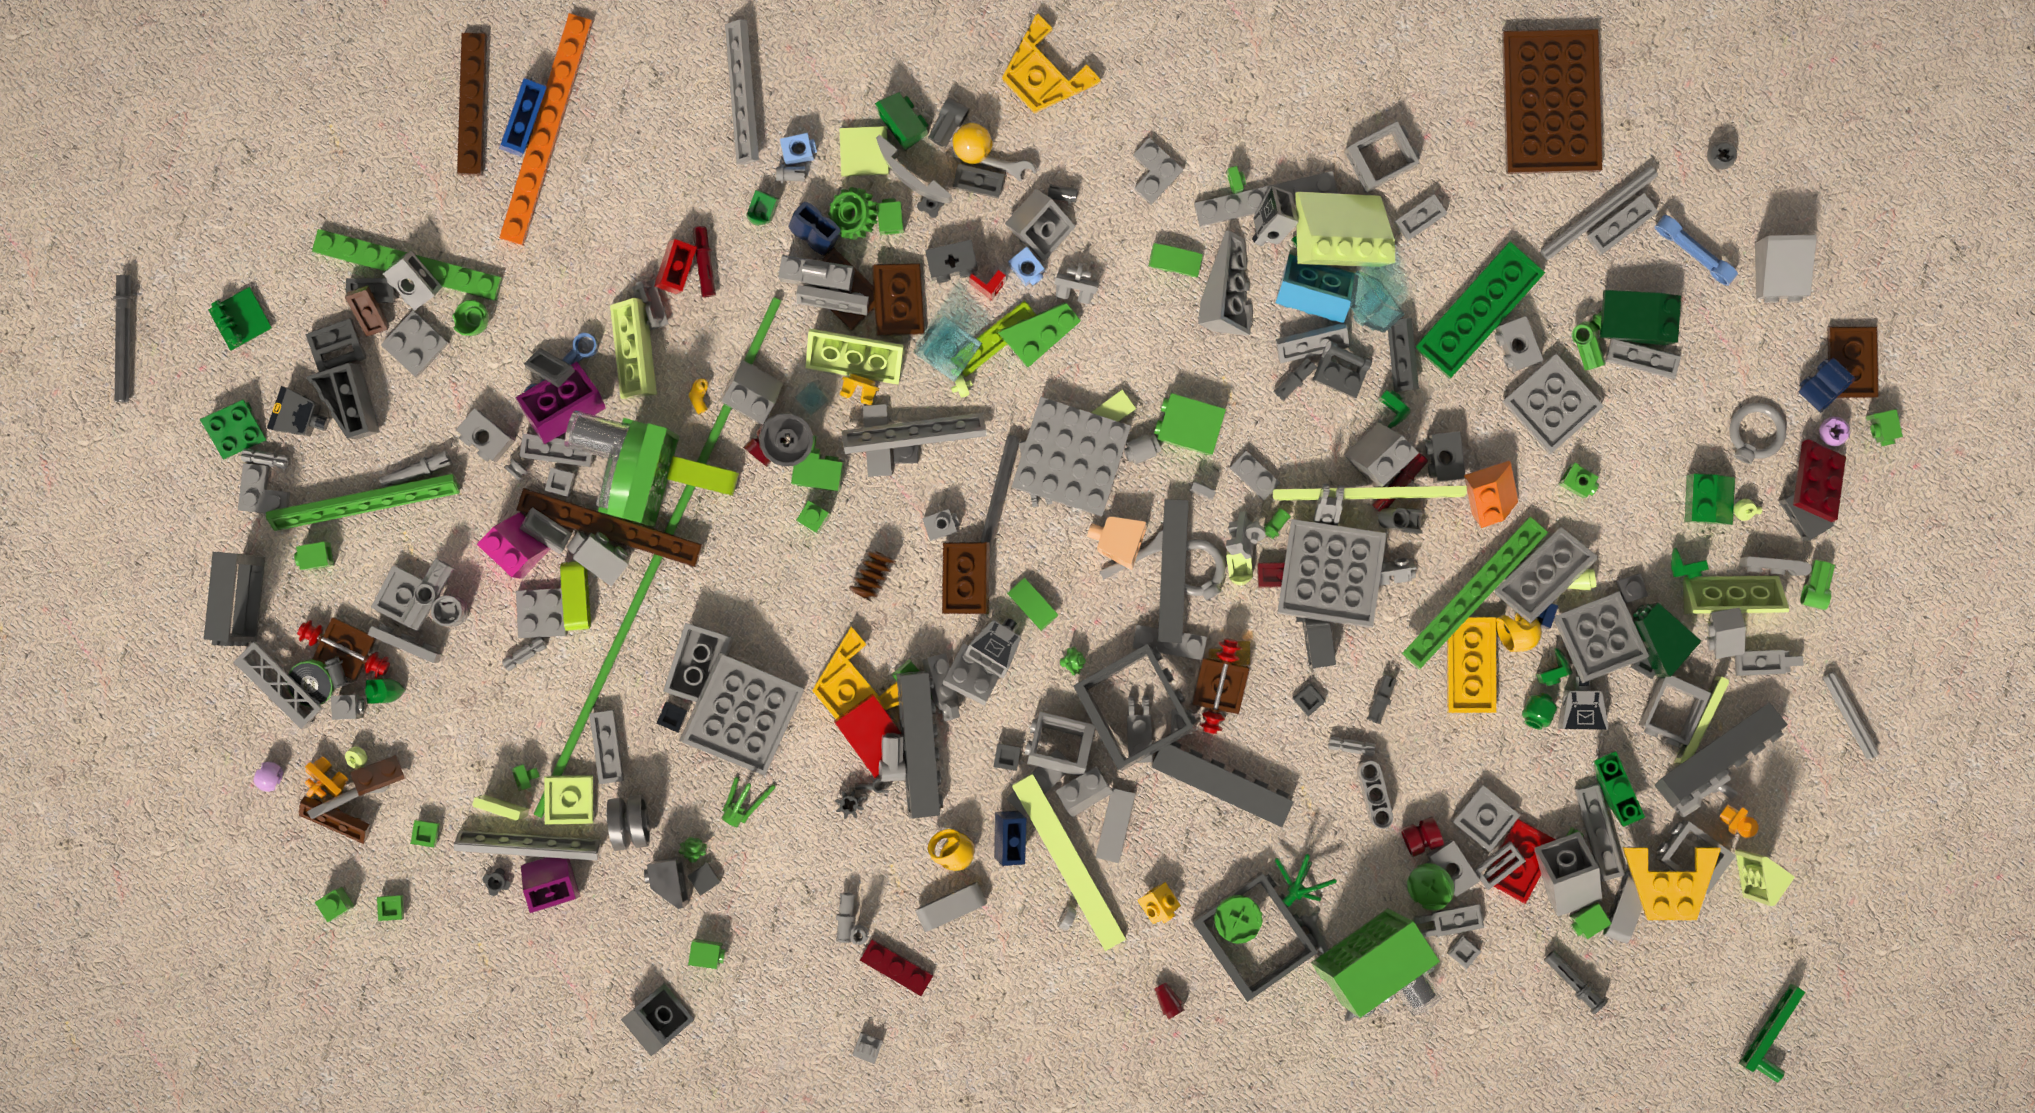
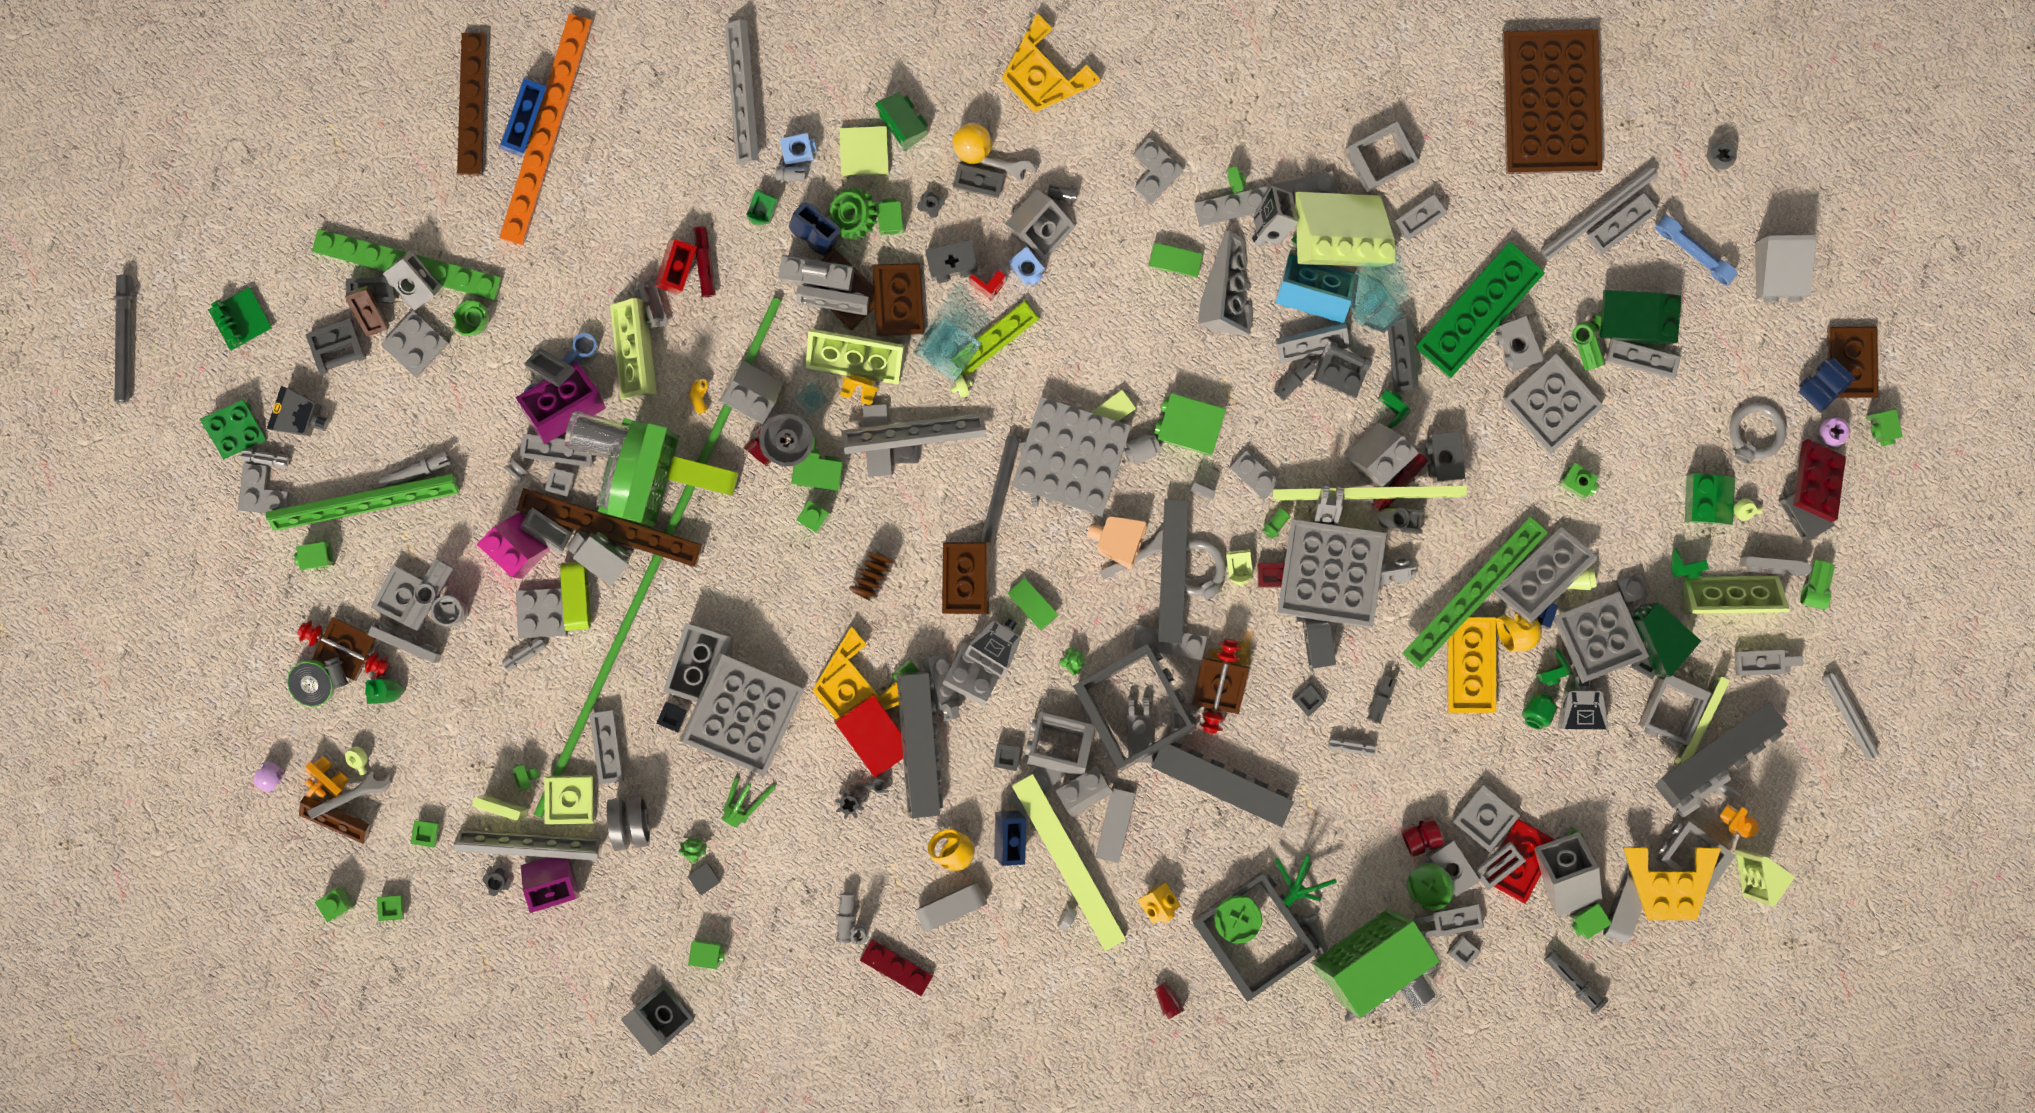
dark grey window [204,551,265,646] -> none
light grey fence [233,642,323,729] -> none
dark grey wedge [306,363,380,439] -> none
light grey brick [331,694,365,720] -> none
reddish brown plate [350,755,405,796] -> none
light grey brick [456,408,515,462] -> none
flat silver slope [644,856,689,909] -> none
light grey tile [852,1032,883,1064] -> none
light grey slope [876,134,953,204] -> none
light grey piece [879,733,906,782] -> none
light grey brick [922,509,960,542] -> none
dark grey piece [928,97,970,148] -> none
bright green wing [997,302,1081,367] -> none
light grey hips [1055,263,1099,304] -> none
light grey hips [1226,511,1266,559] -> none
light grey beam [1357,760,1393,829] -> none
orange slope [1464,461,1518,528] -> none
light grey tile [1574,783,1625,882] -> none
green slope [1593,751,1645,827] -> none
light grey brick [1707,607,1746,659] -> none
green piece [1739,984,1806,1083] -> none

